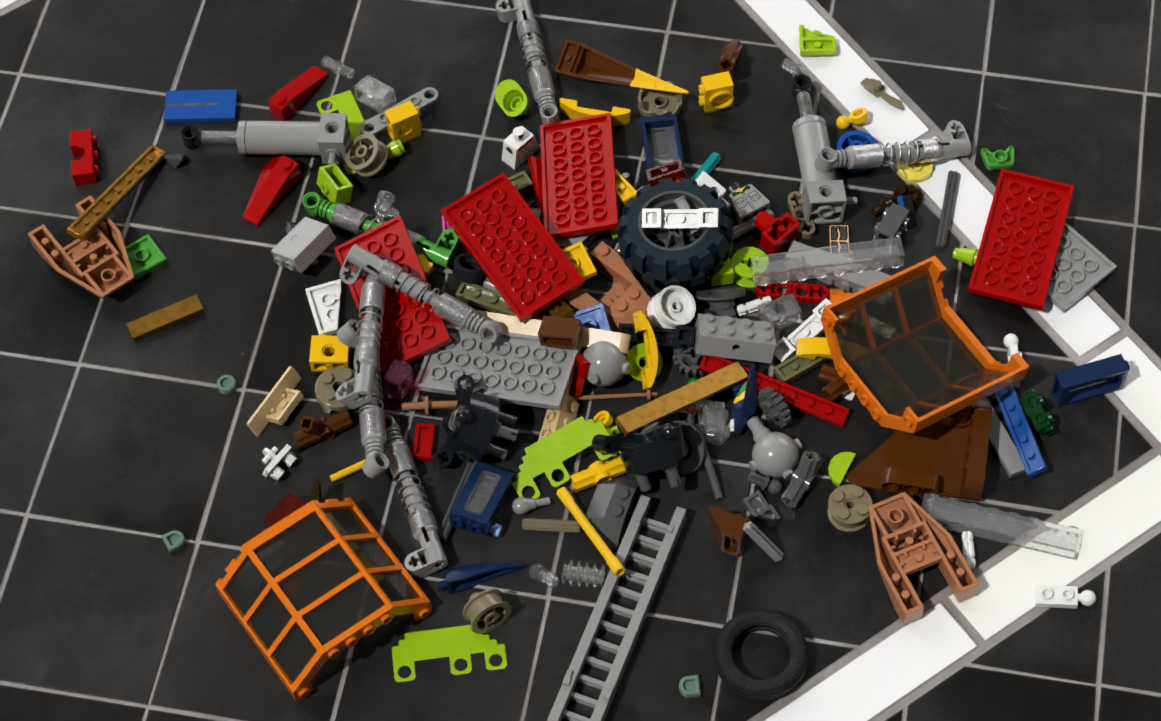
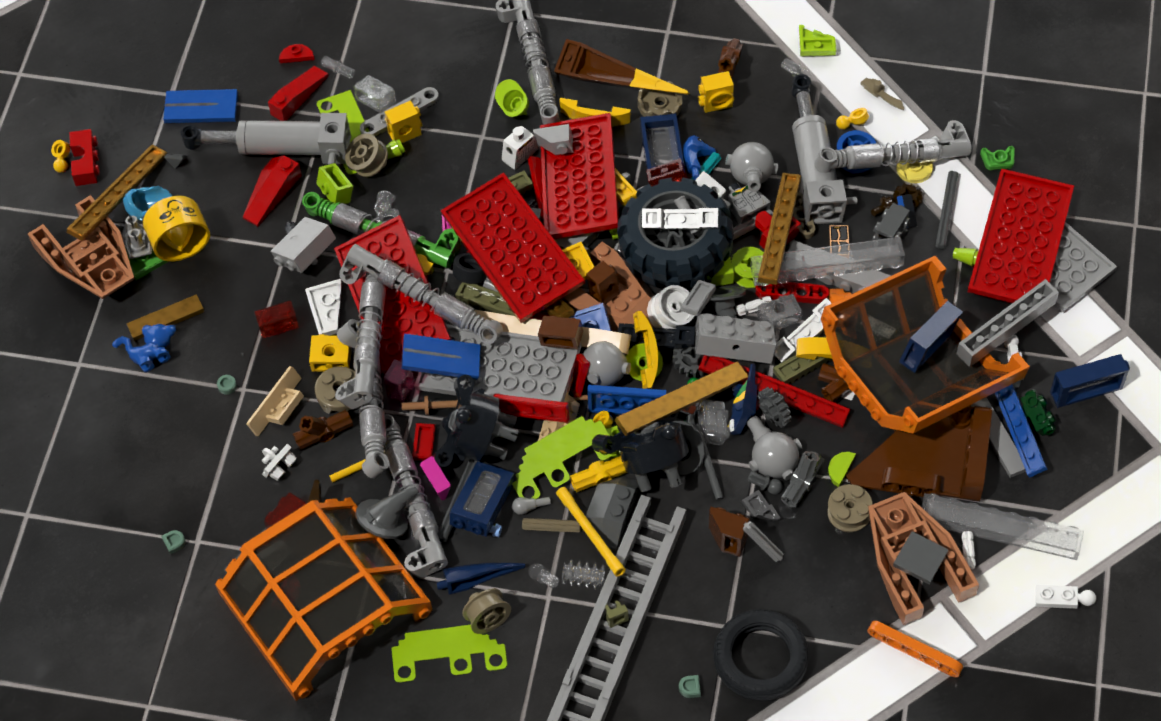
none -> yellow plate [51,140,70,173]
none -> blue animal [112,324,176,372]
none -> dark azure piece [123,186,172,221]
none -> light grey connector [124,216,152,259]
none -> yellow piece [143,196,210,261]
none -> clear red brick [254,300,299,338]
none -> red plate [279,44,315,63]
none -> dark grey piece [356,487,419,539]
none -> blue tile [401,334,480,380]
none -> dark pink slope [420,456,451,500]
none -> red tile [493,394,570,423]
none -> light grey slope [533,124,573,155]
none -> reddish brown brick [586,261,619,304]
none -> blue tile [588,385,666,414]
none -> olive tile [605,600,629,628]
none -> light grey tile [681,280,716,317]
none -> blue animal [683,135,716,180]
none -> light grey piece [725,142,778,192]
none -> pearl gold tile [758,173,801,285]
none -> orange beam [867,621,964,677]
none -> dark grey tile [893,531,949,585]
none -> dark blue piece [899,301,963,373]
none -> light grey brick [957,279,1059,367]

